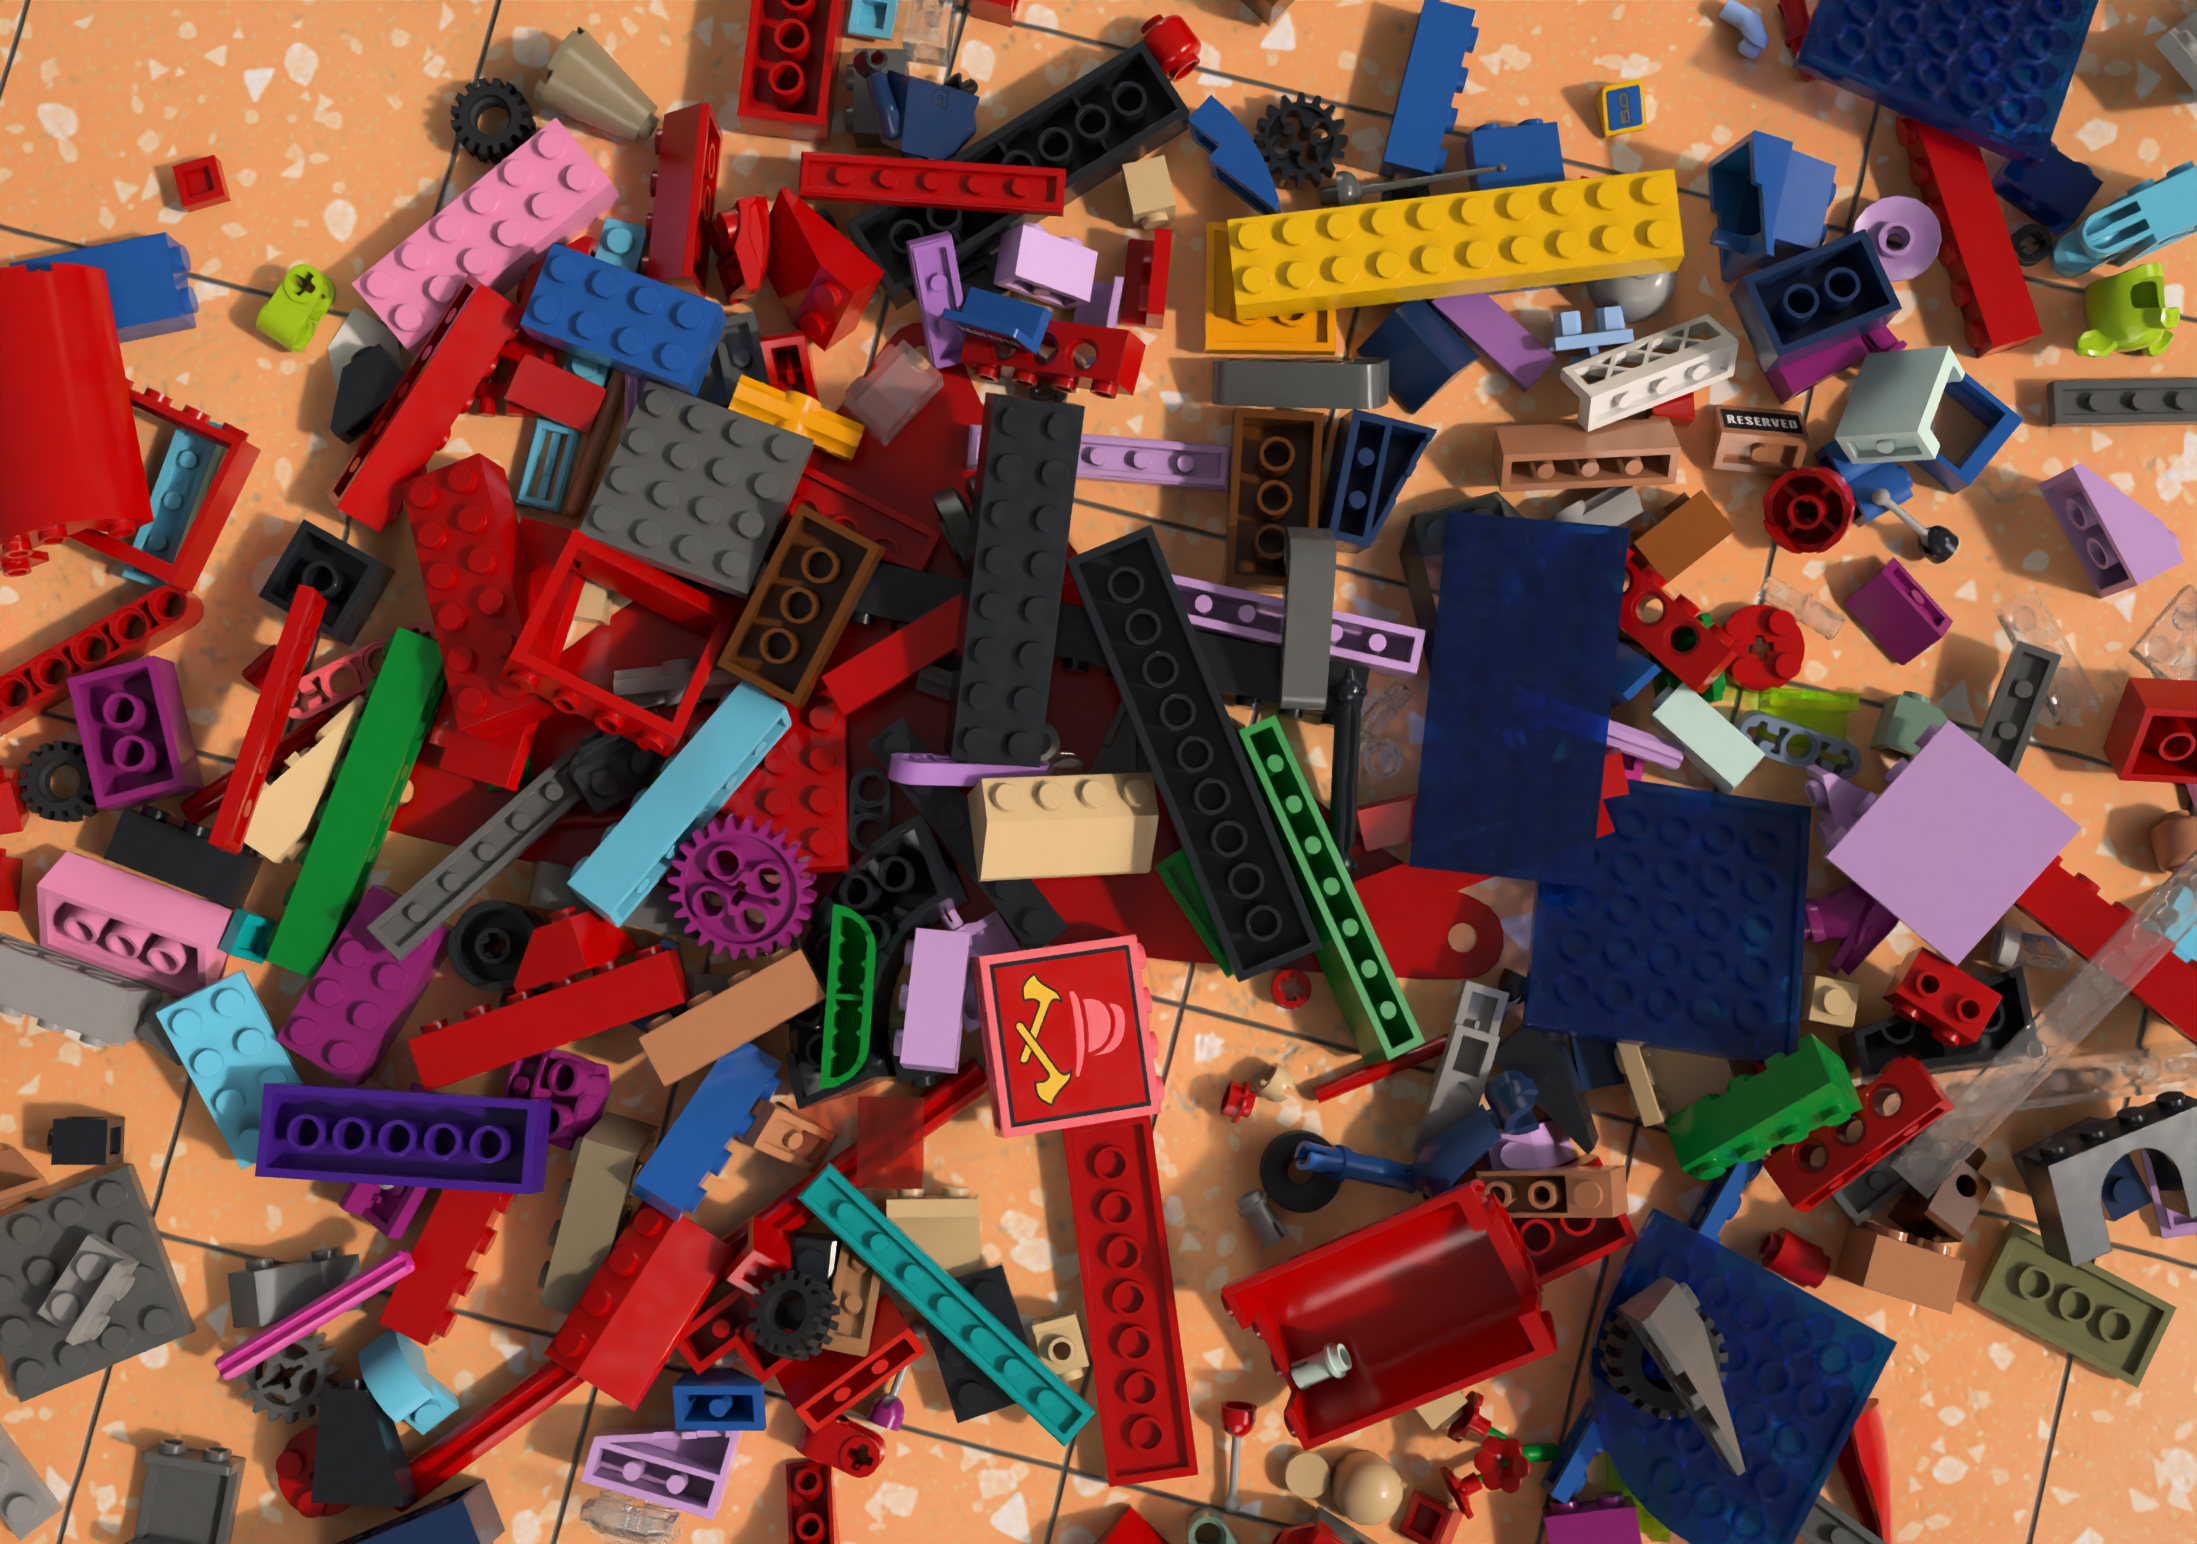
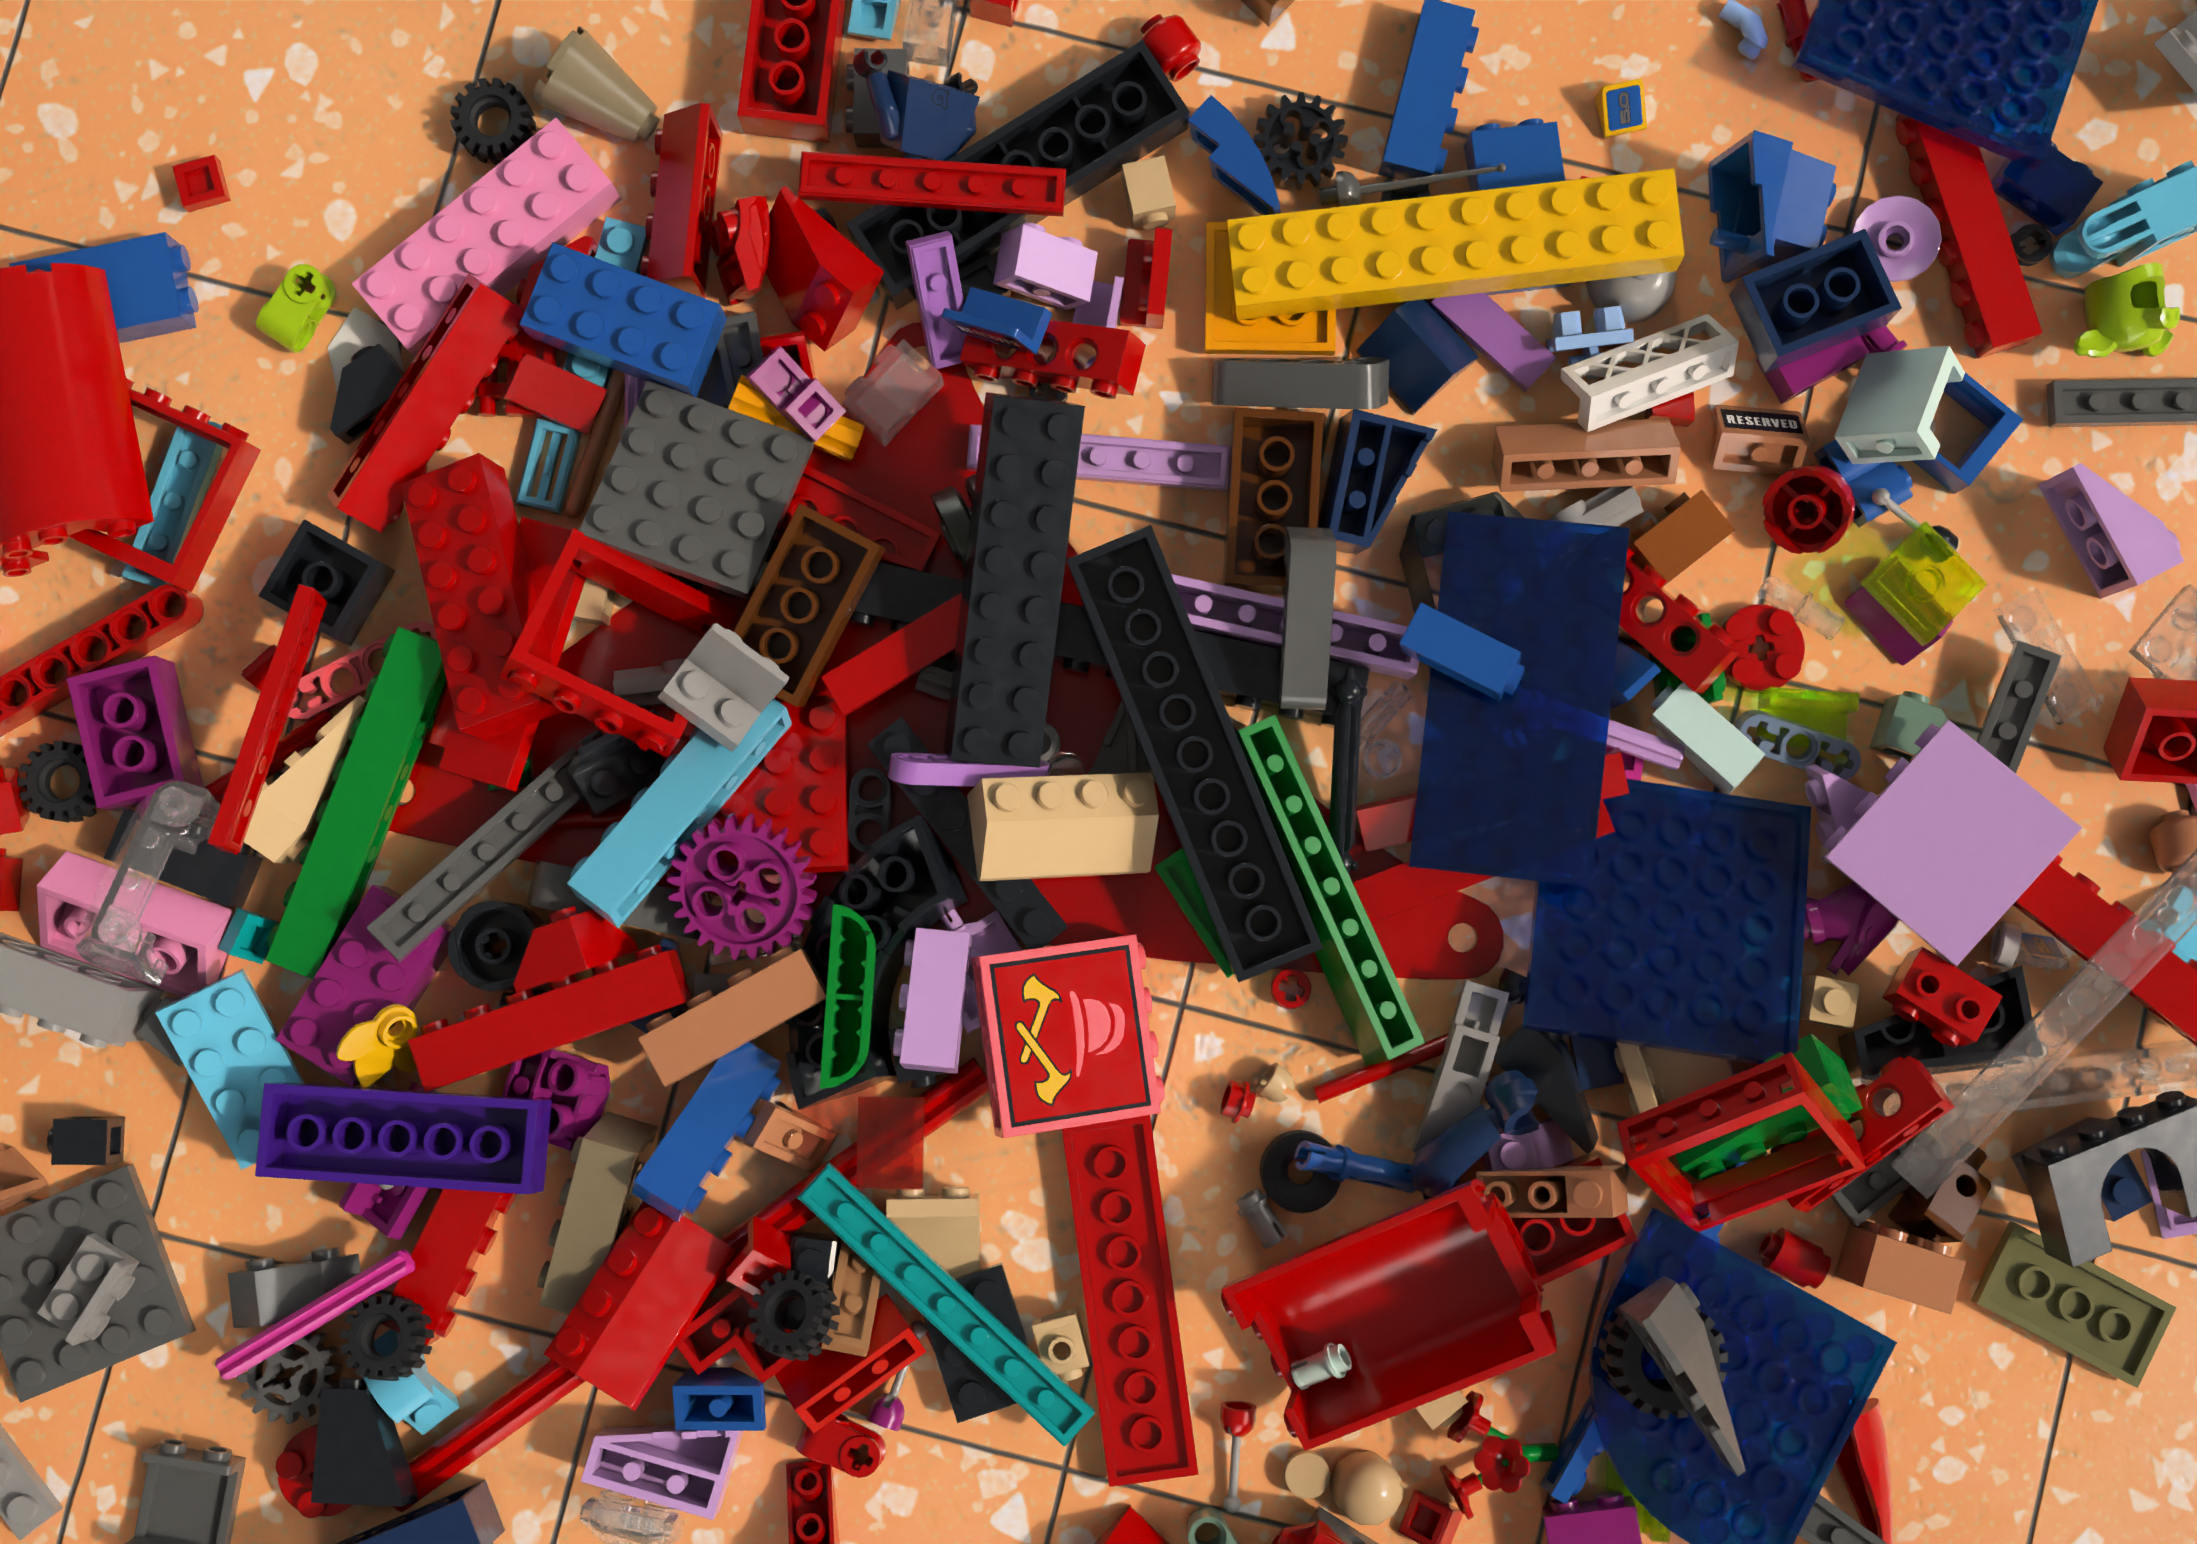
none -> clear windscreen [75,780,221,986]
none -> yellow plate [336,1004,418,1088]
none -> black tyre [340,1294,434,1381]
none -> light grey bracket [657,623,789,752]
none -> slope [745,346,846,442]
none -> blue window [1399,603,1525,701]
none -> red window [1616,1052,1866,1234]
none -> clear neon green tile [1860,521,1988,646]

